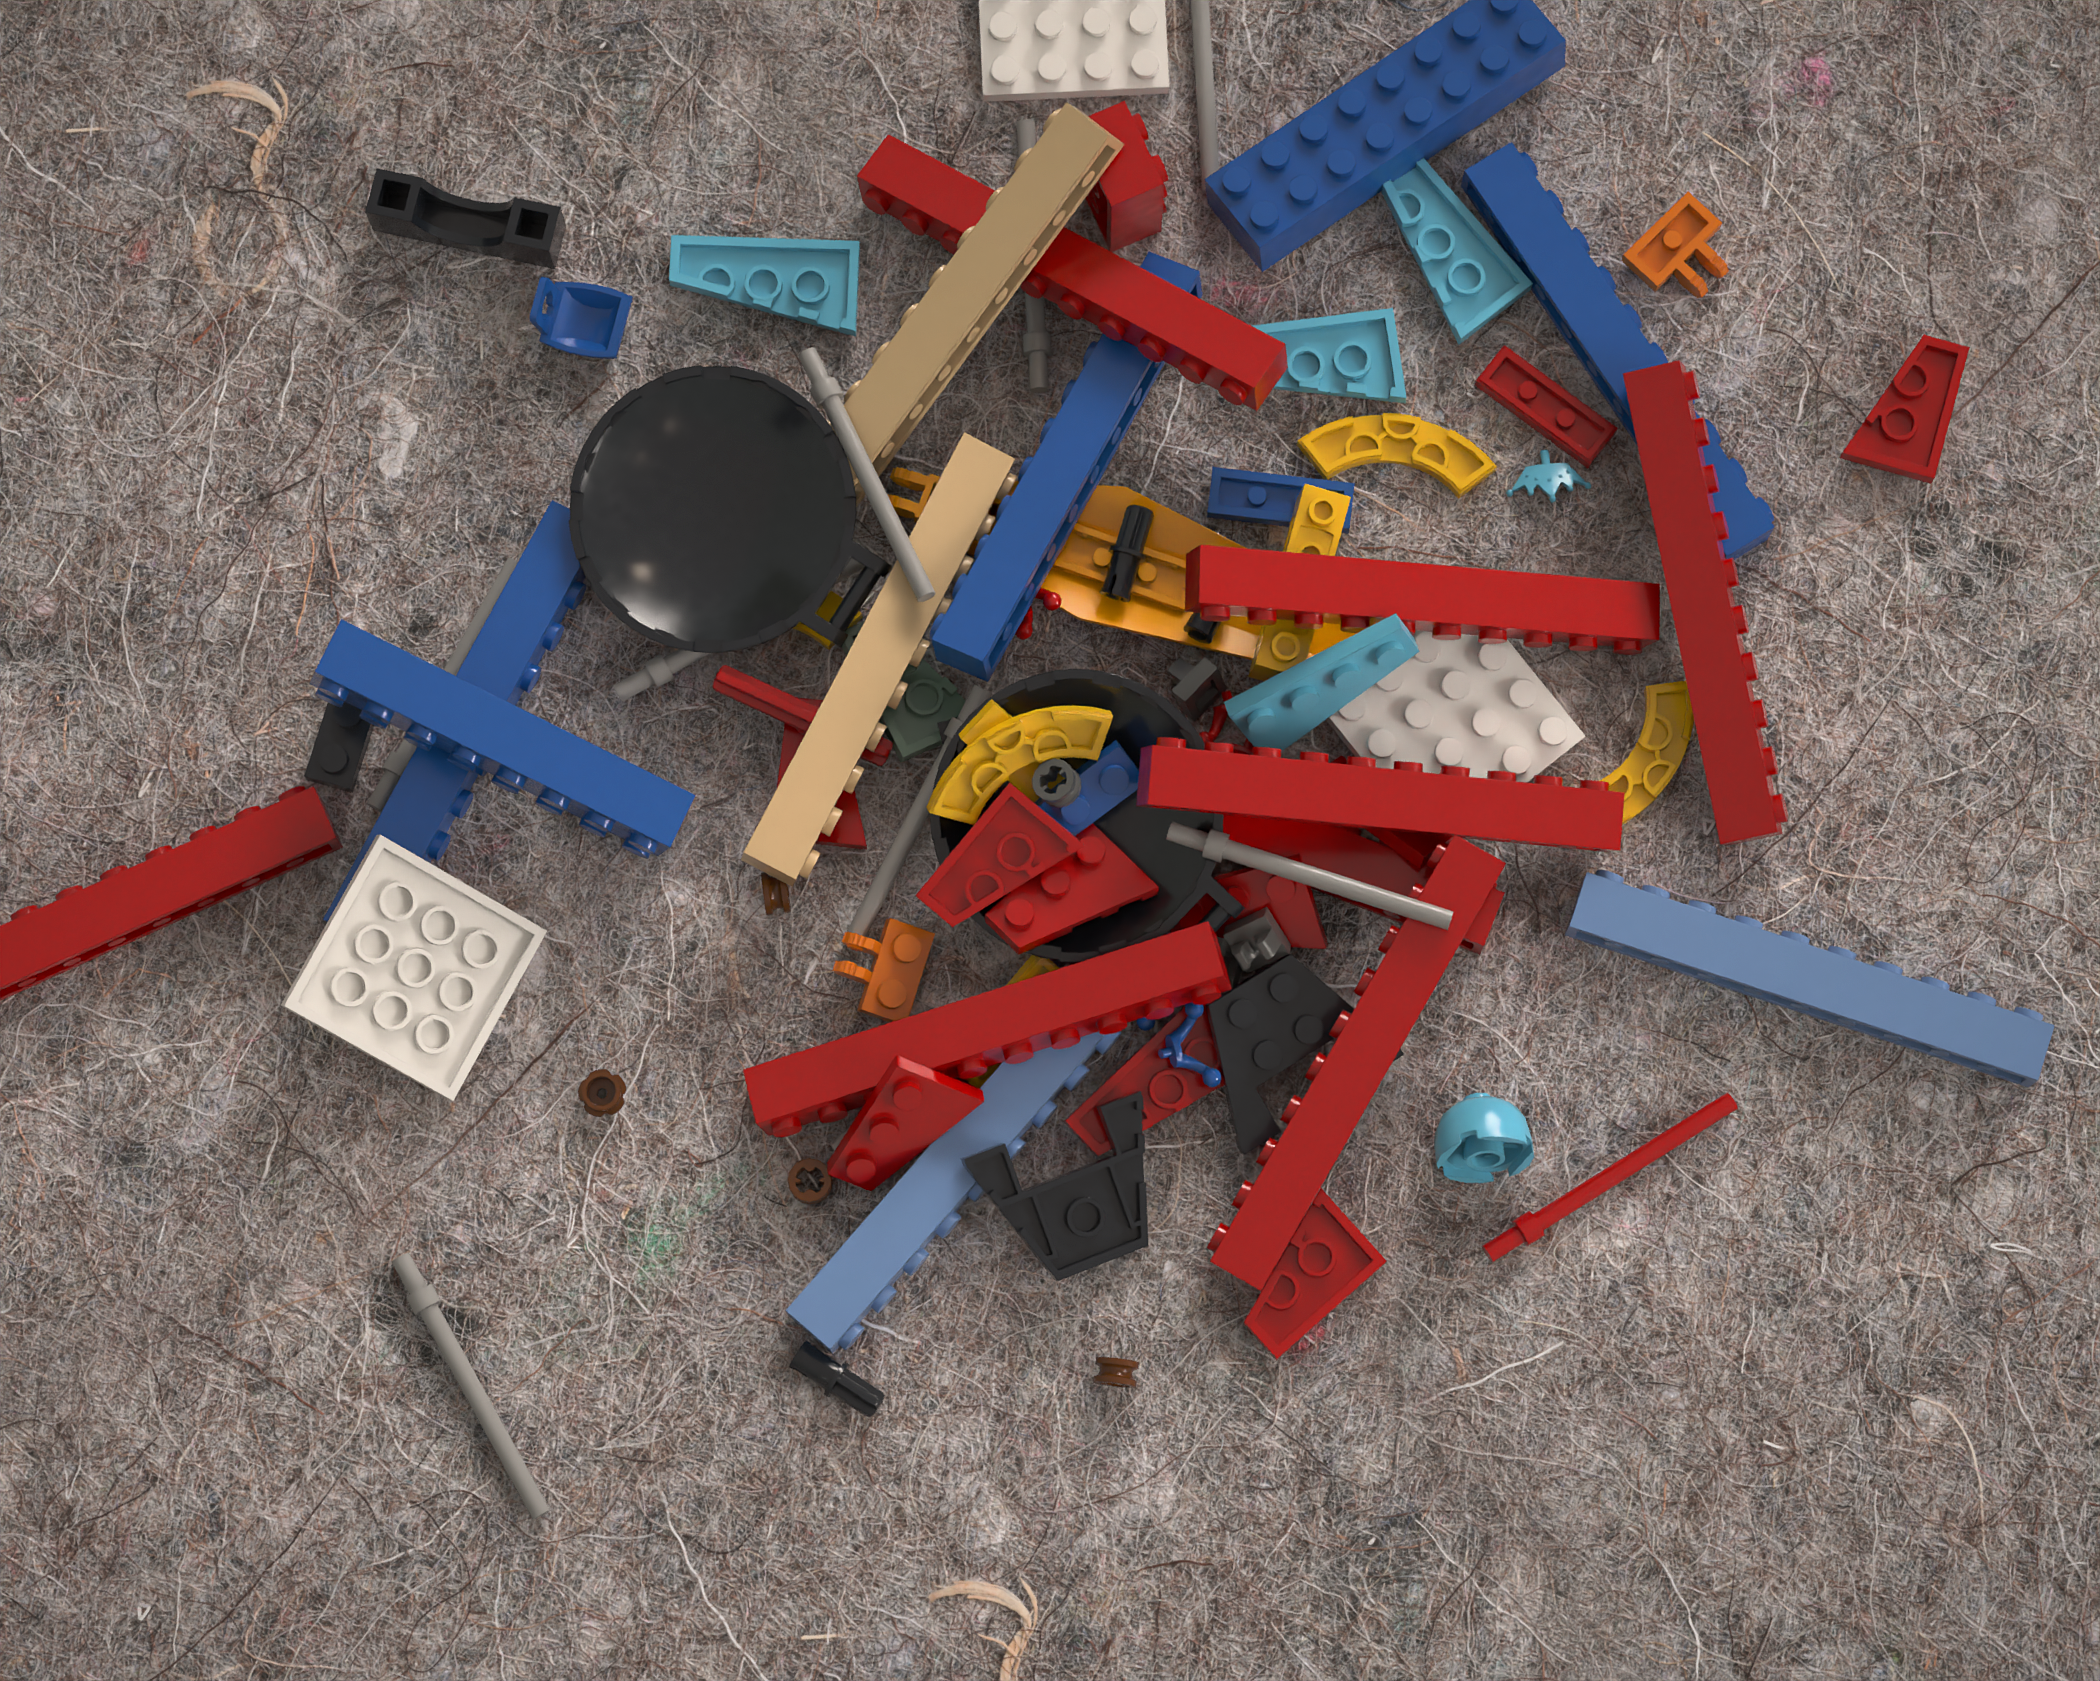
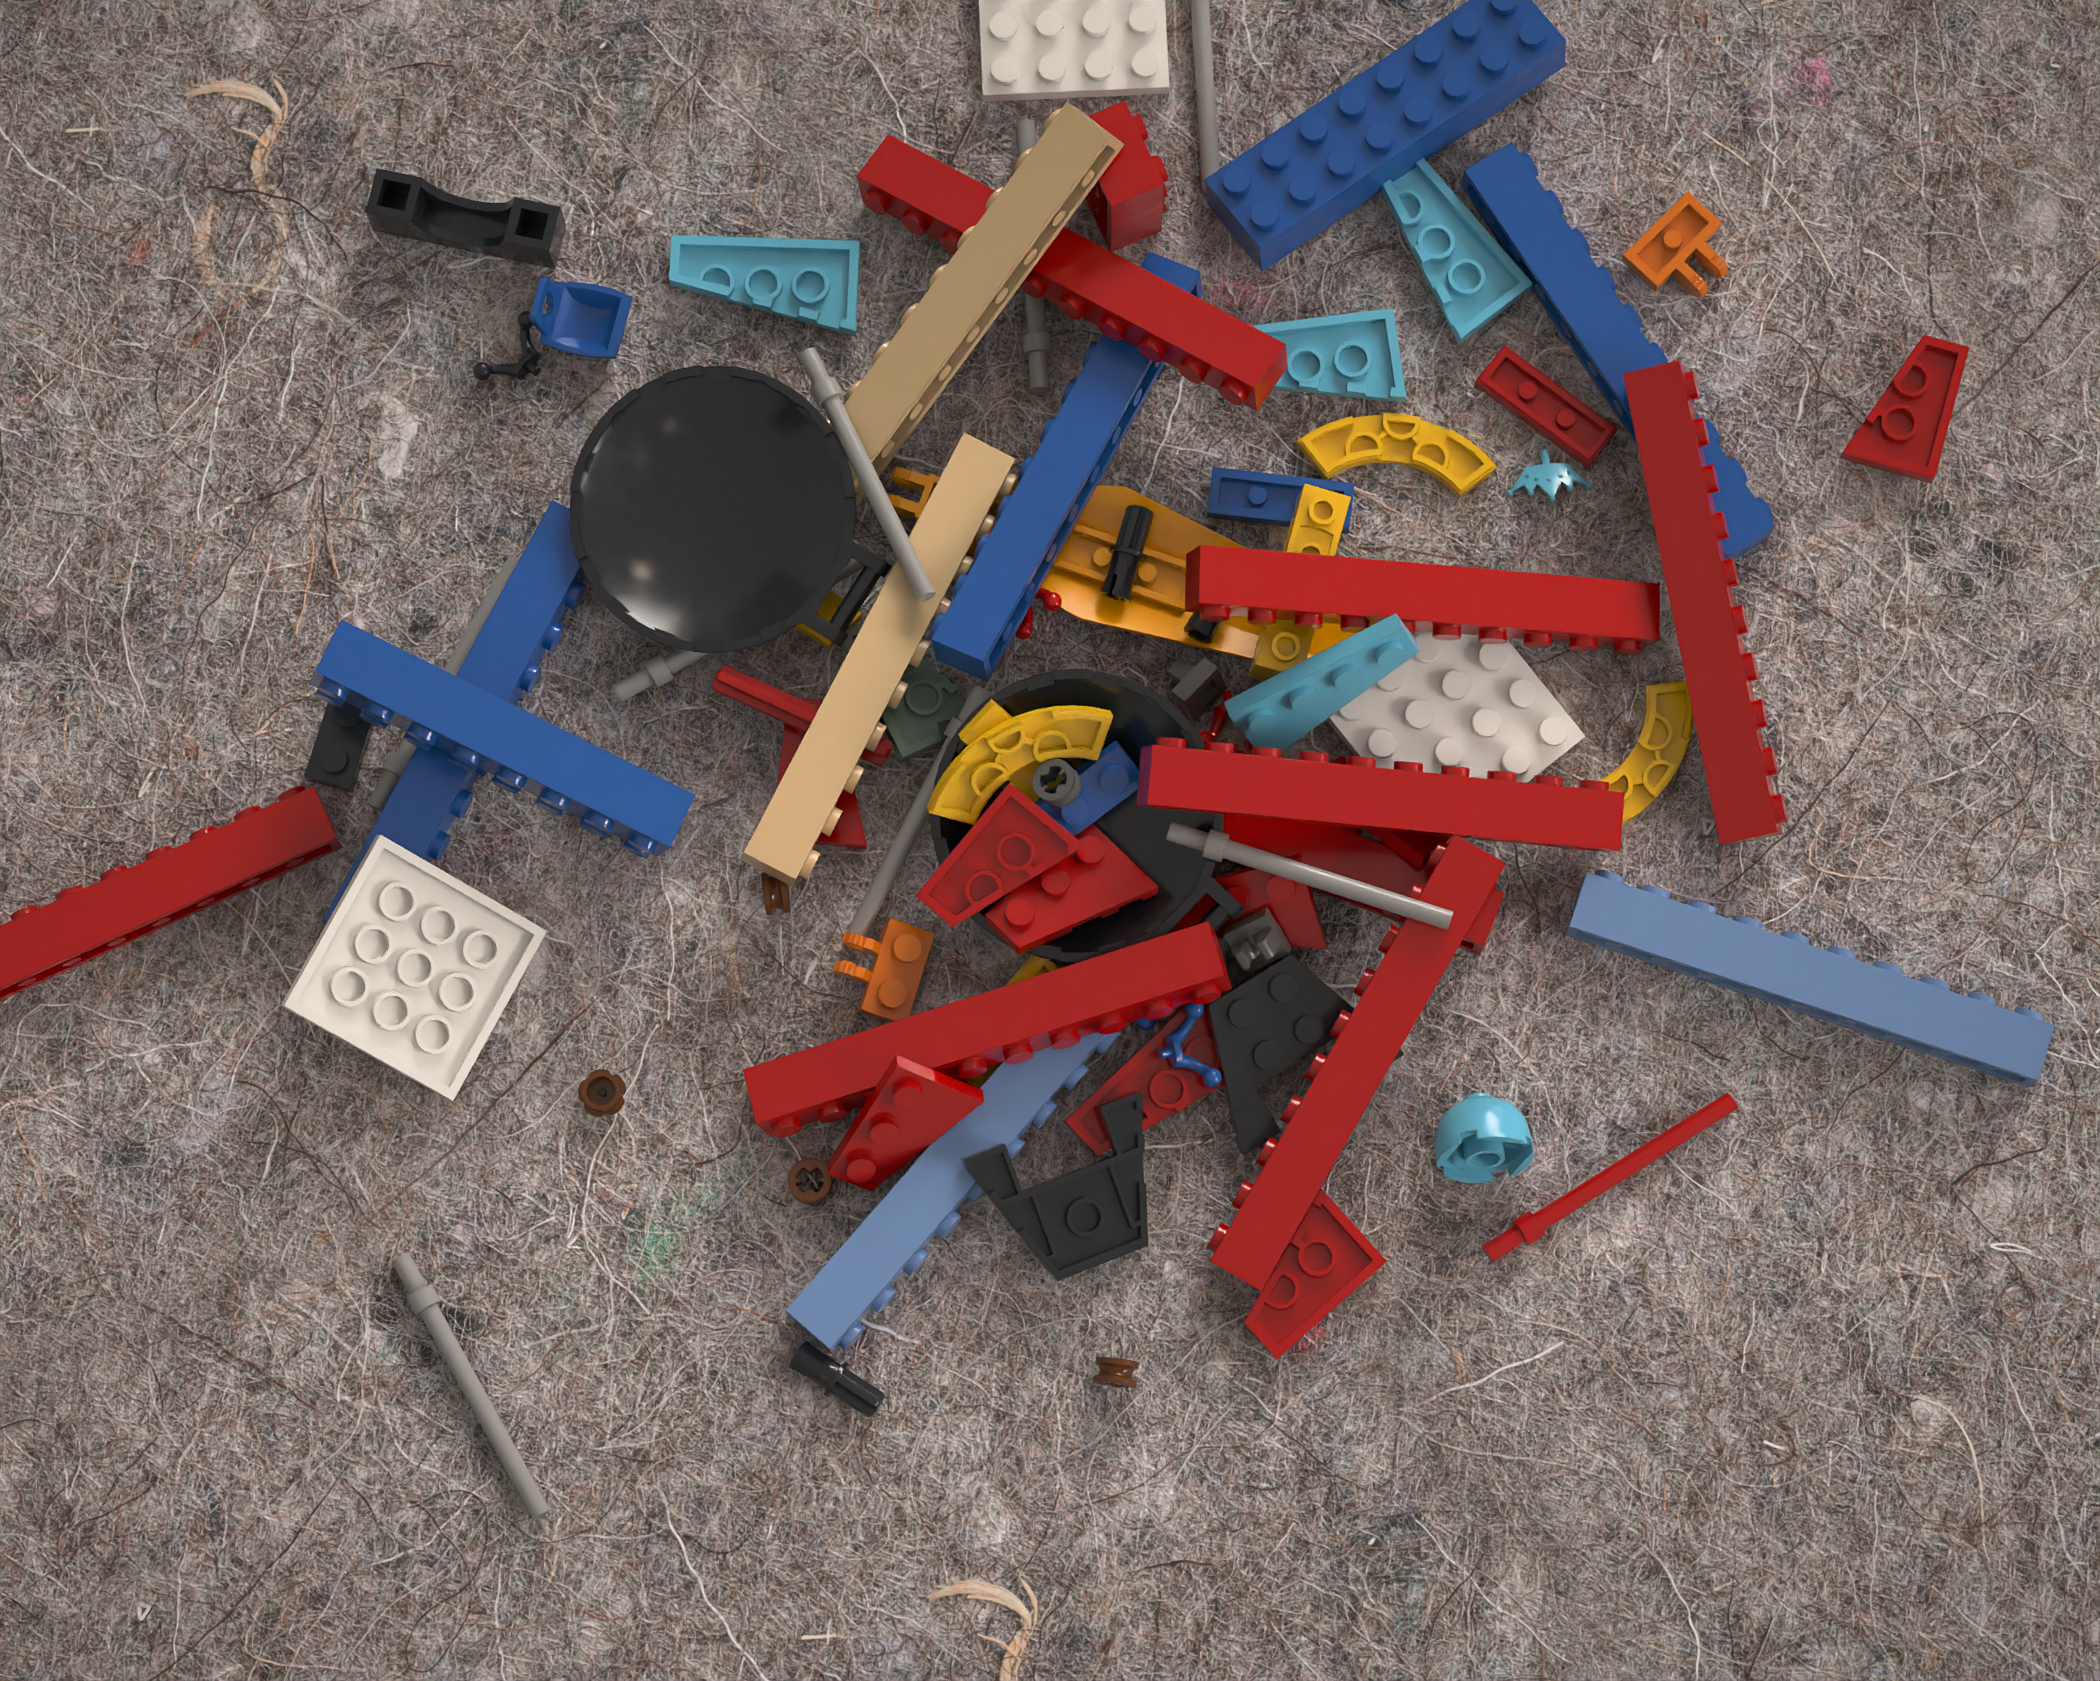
none -> black piece [473,311,540,381]

